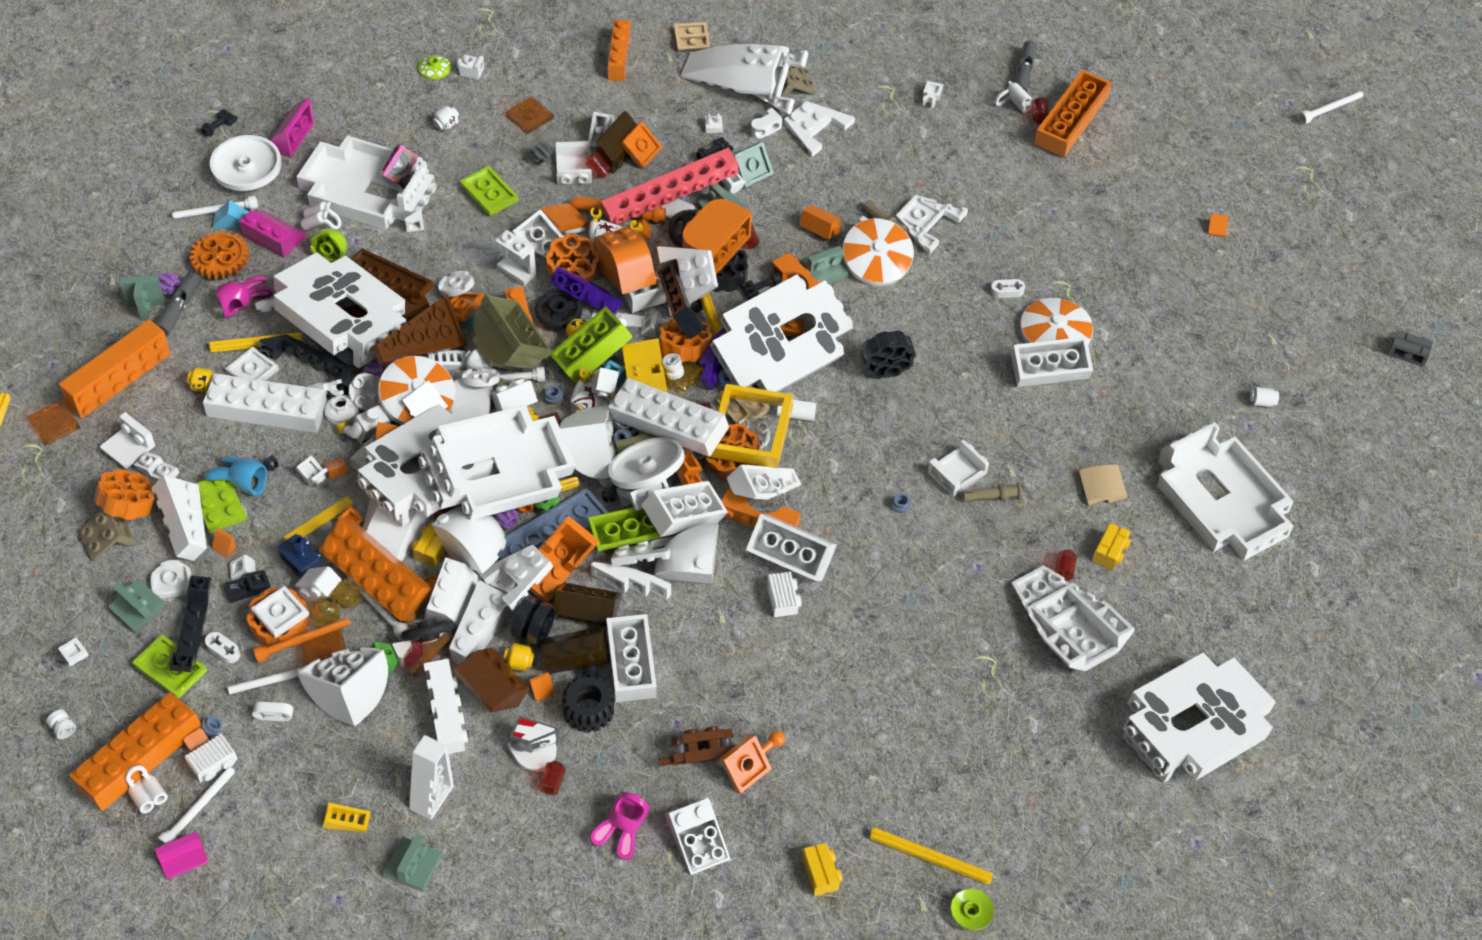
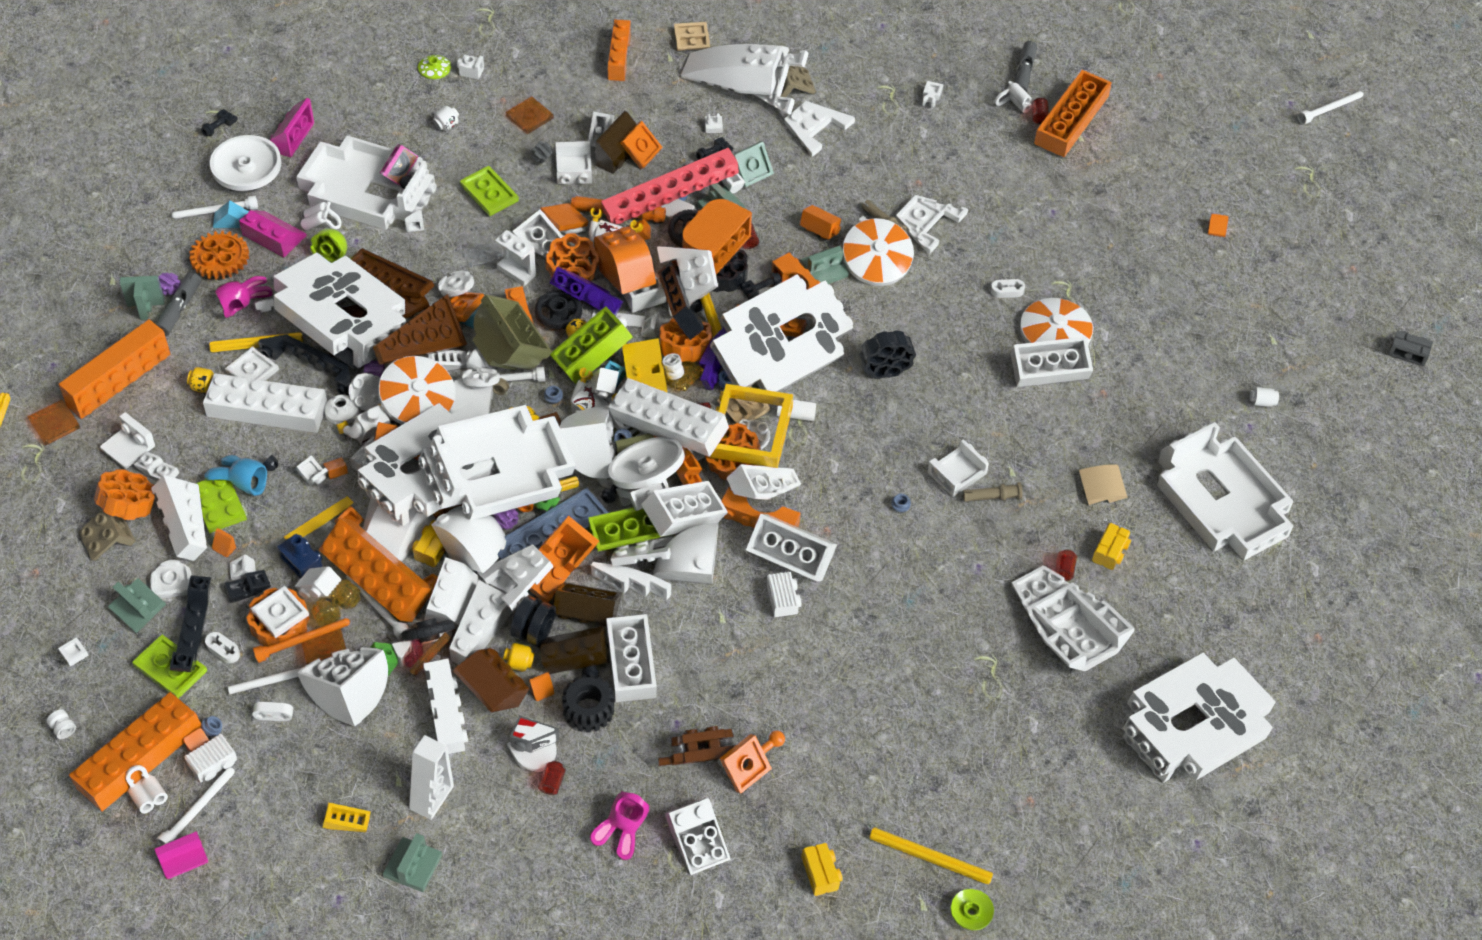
white plate [308,379,344,395] -> none
white piece [402,381,447,418] -> none
white brick [491,378,538,412] -> none
clear red brick [584,151,610,179] -> none
white leg [751,108,782,139] -> none

